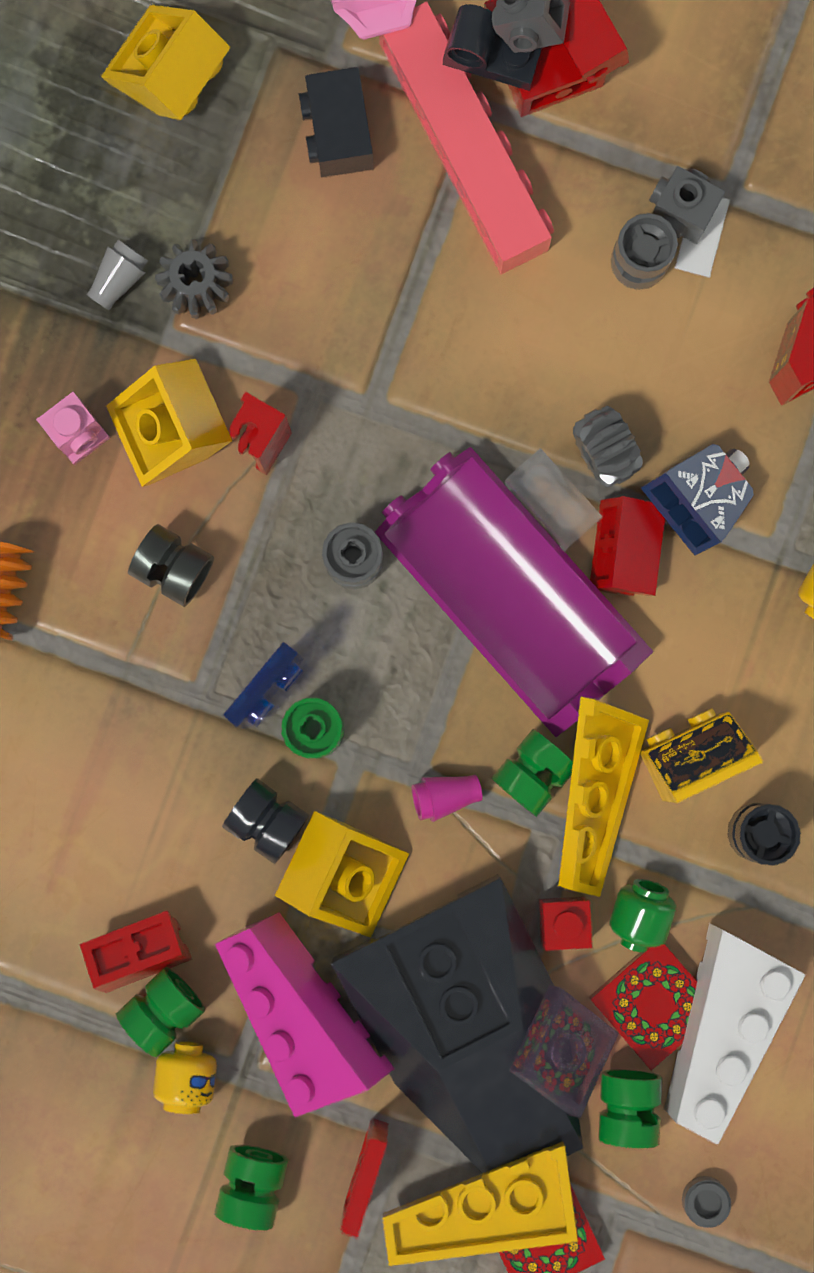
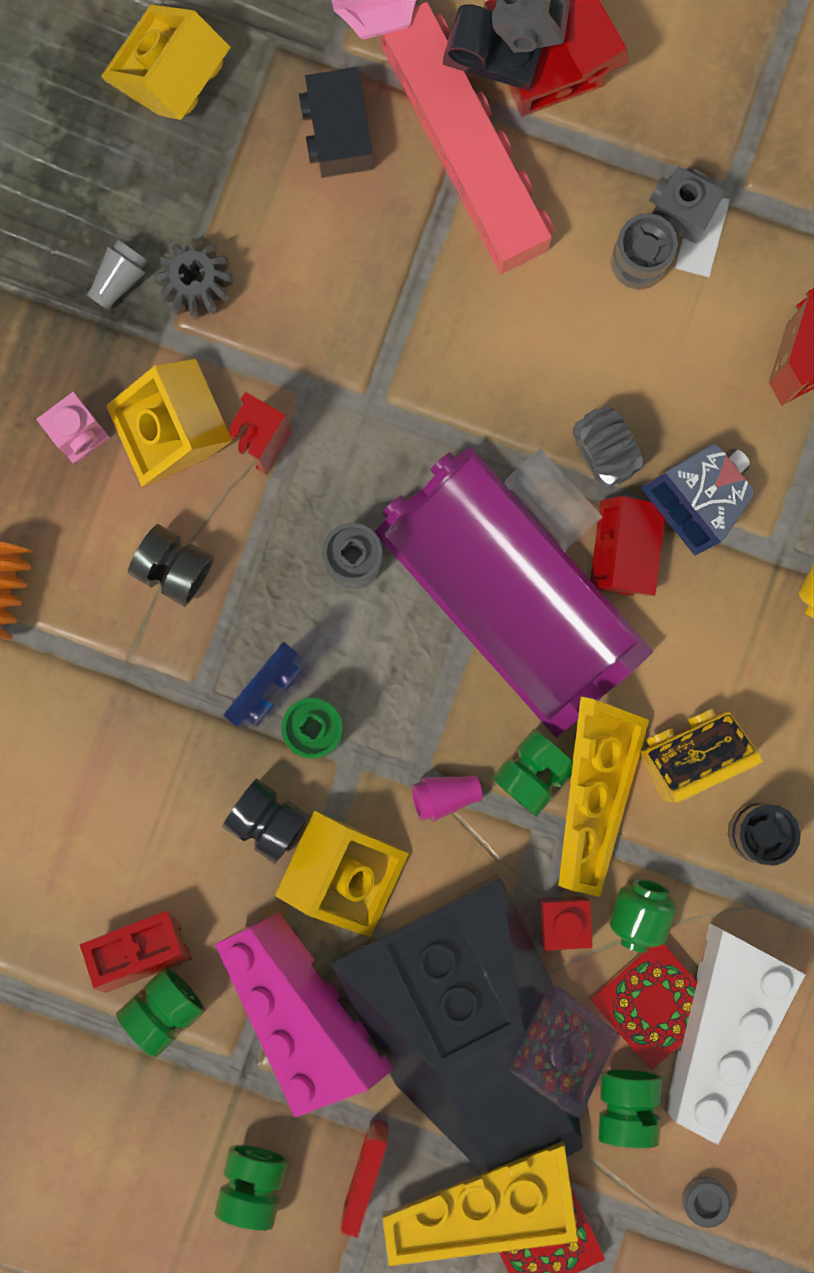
yellow head [153,1042,217,1114] -> none

